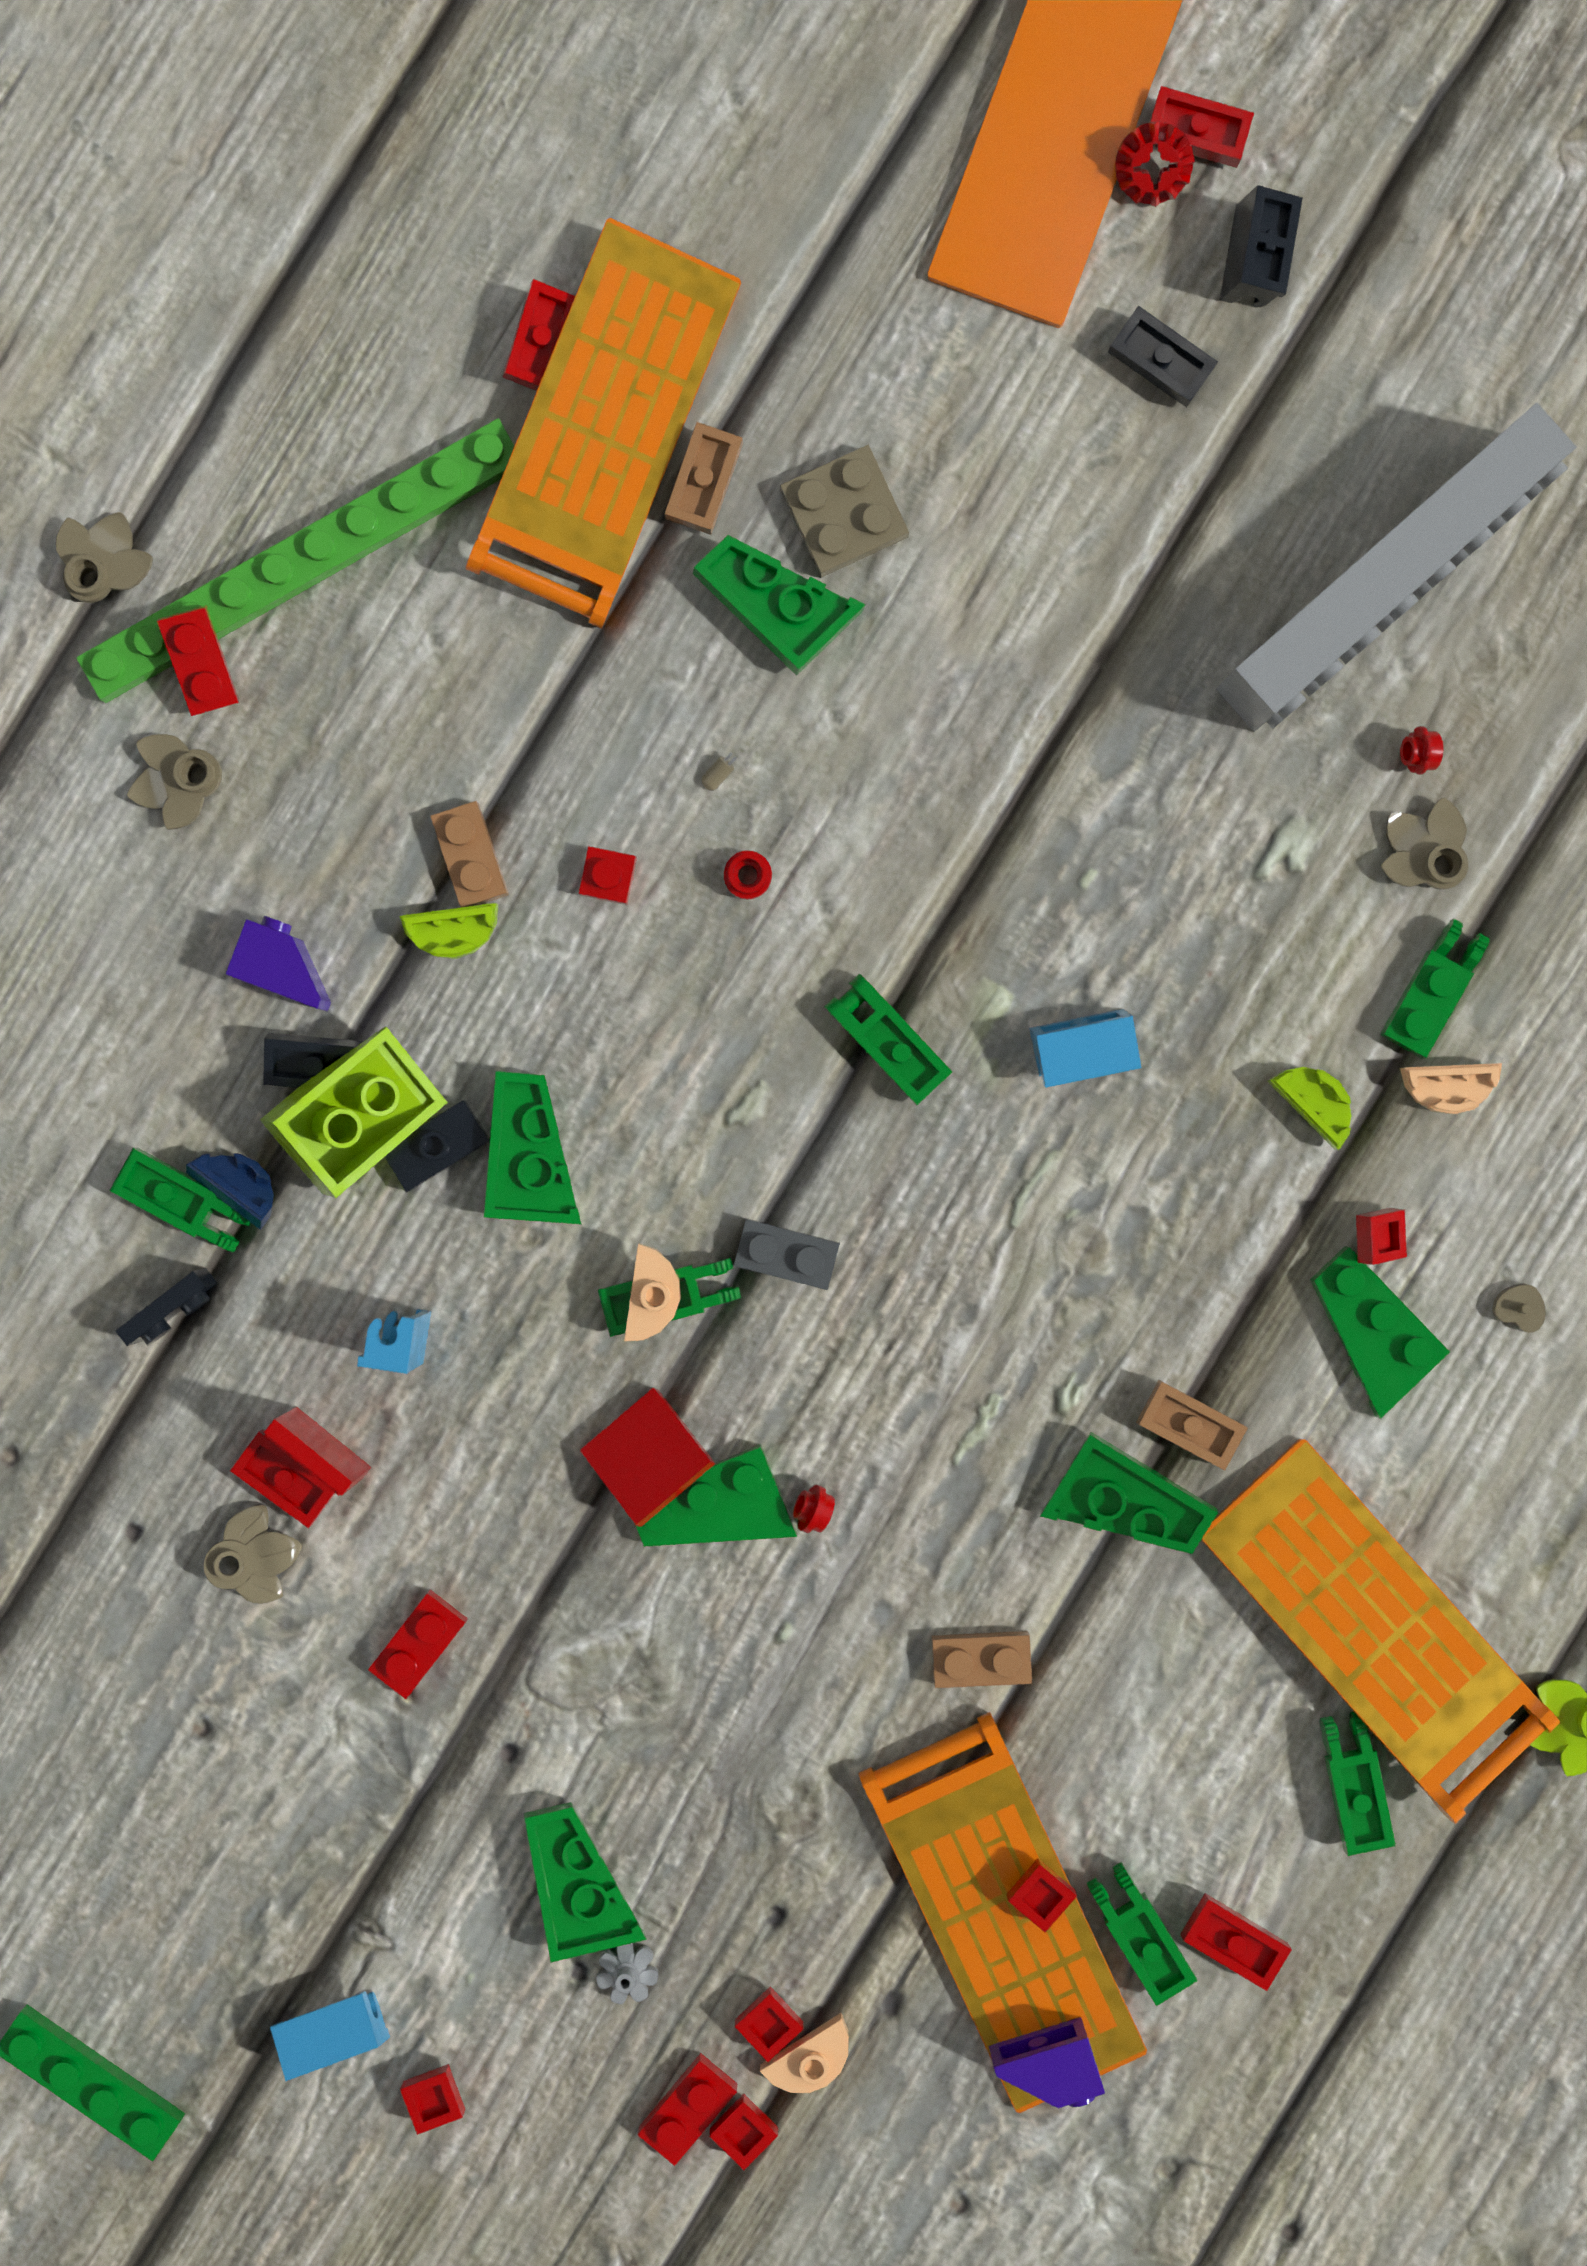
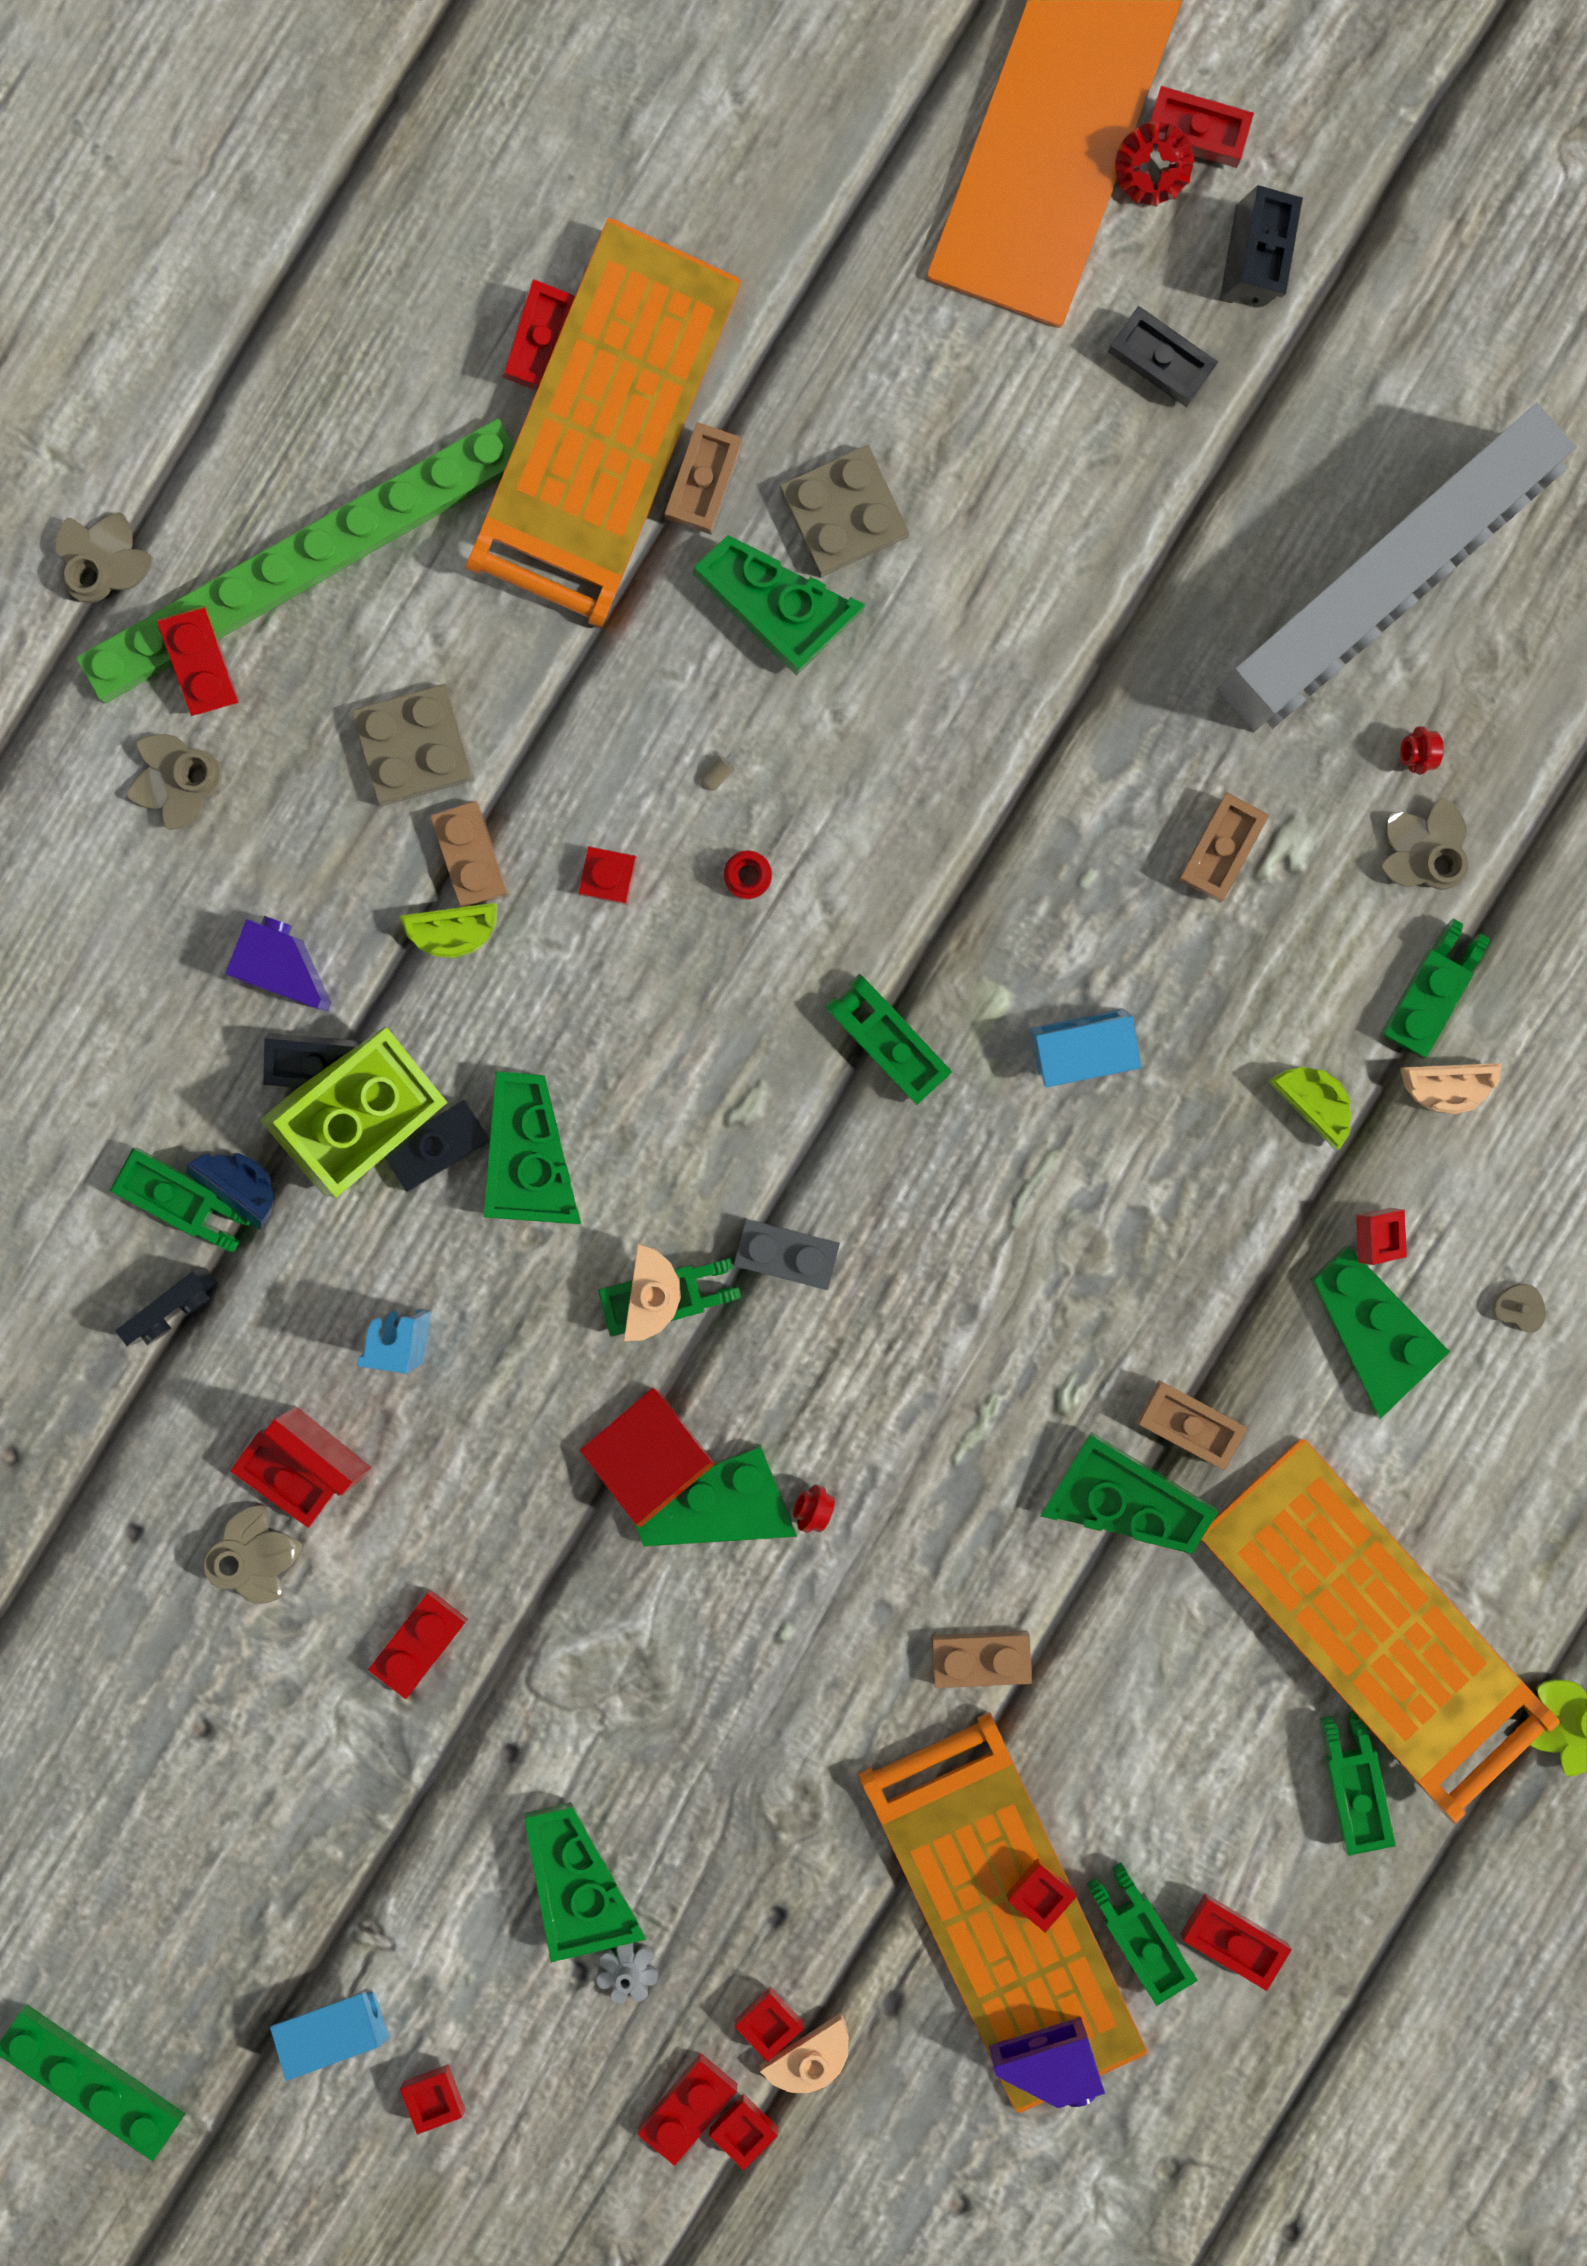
none -> dark tan plate [352,684,475,807]
none -> medium nougat plate [1178,792,1269,903]

